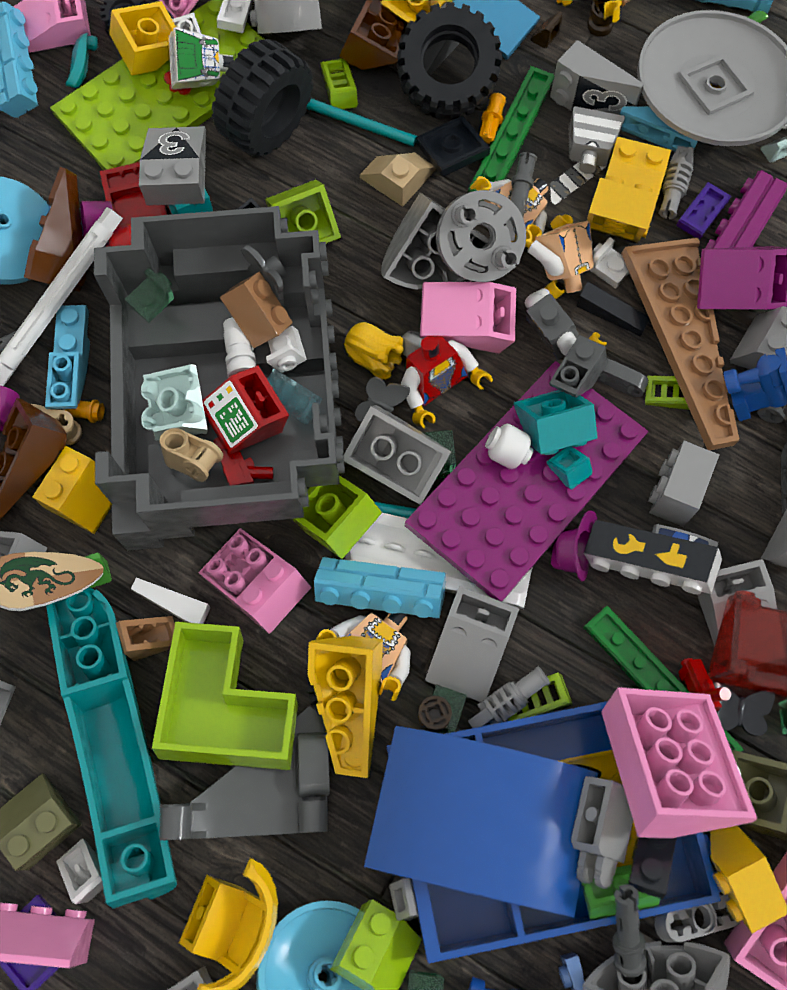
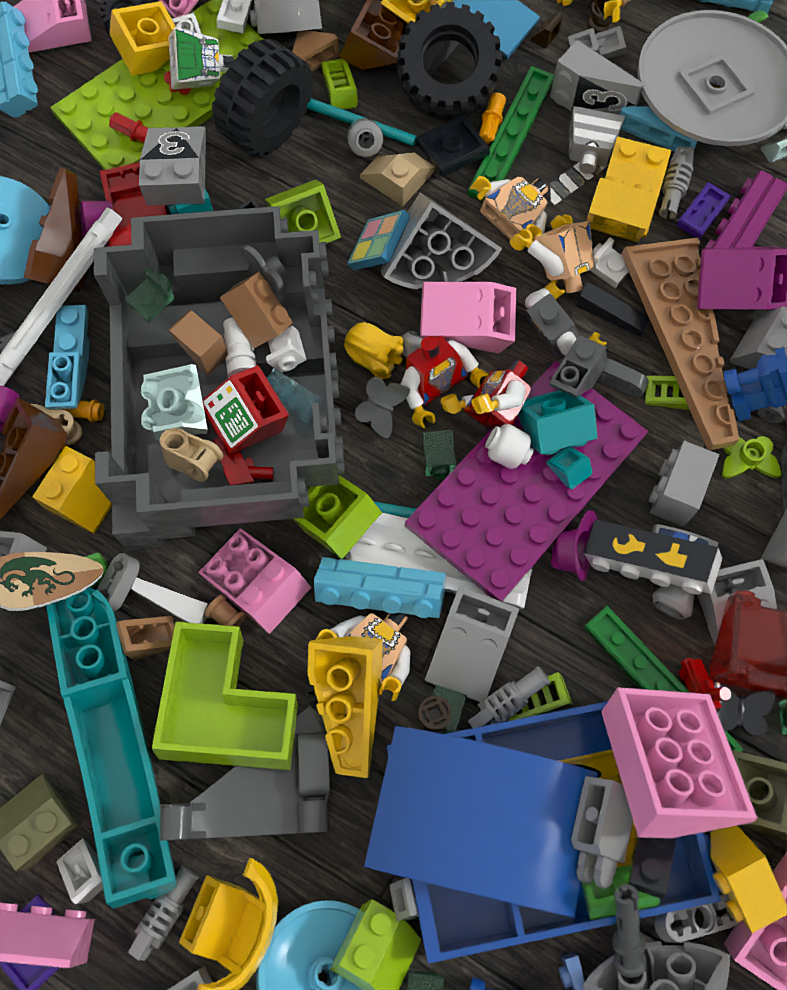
teal arm [65,33,98,88] -> none
light grey slope [343,405,451,505] -> none
light grey piece [436,190,526,282] -> none
dark grey pin [510,152,537,234] -> none
none -> light grey beam [97,553,140,612]
none -> red axle [109,112,148,144]
none -> light grey hinge [128,866,199,961]
none -> medium nougat slope [168,310,228,376]
none -> medium nougat bush [204,594,246,627]
none -> medium nougat slope [293,30,339,72]
none -> light grey head [347,118,383,157]
none -> tile [347,210,410,270]
none -> torso [441,359,531,427]
none -> light grey slope [568,26,627,59]
none -> light grey cone [652,584,694,620]
none -> lime animal [722,436,781,479]

